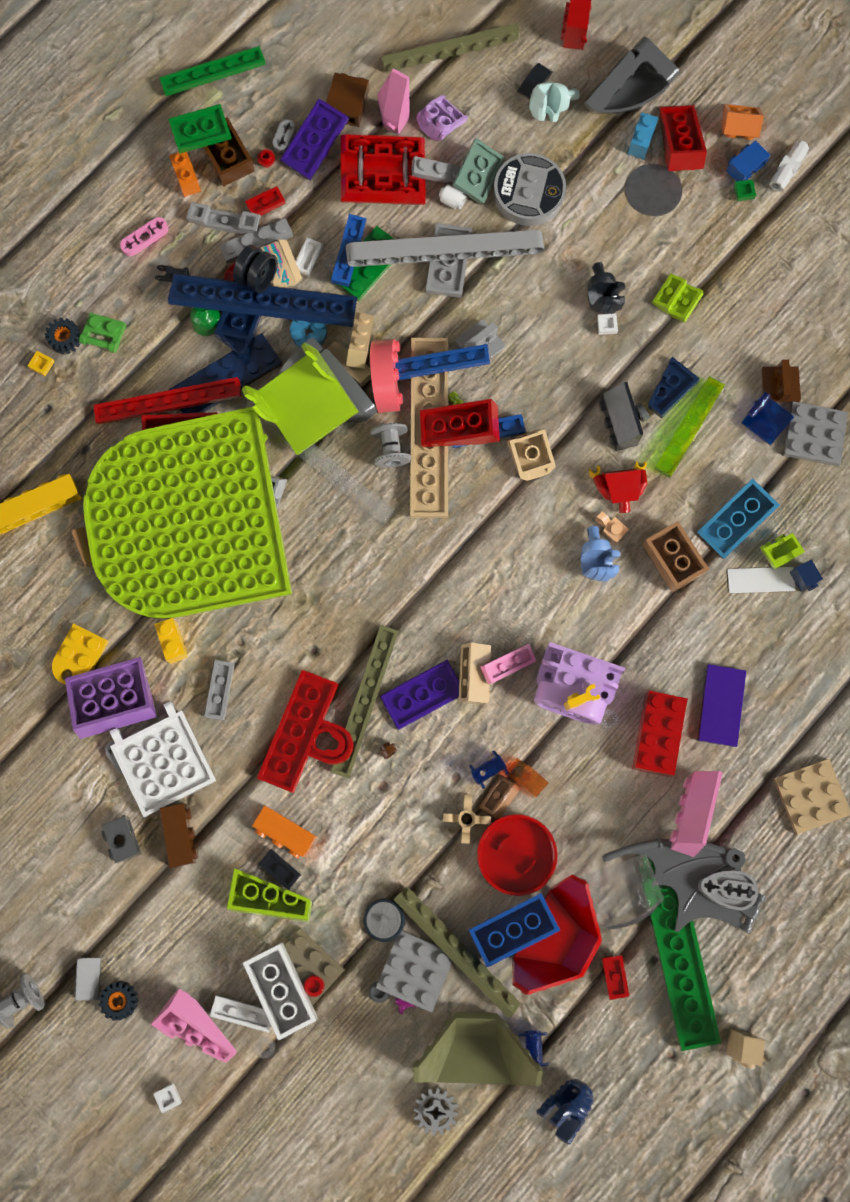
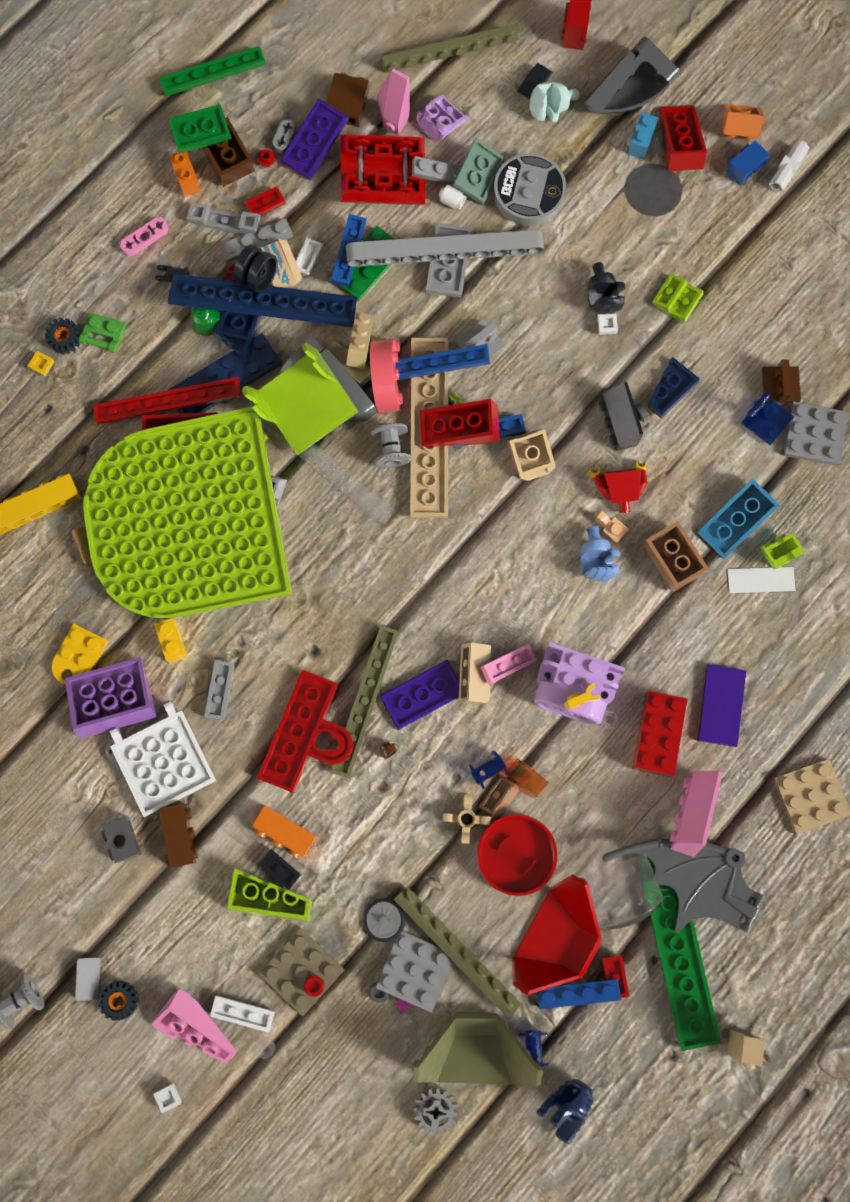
white brick [243,942,318,1040] -> none
dark azure plate [290,320,327,348] -> none
blue brick [469,893,560,968] -> none
clear neon green plate [654,376,725,478] -> none
light grey piece [698,871,758,910] -> none
green plate [734,179,756,202] -> none
dark blue brick [789,559,823,592] -> none
none -> blue plate [537,979,621,1009]

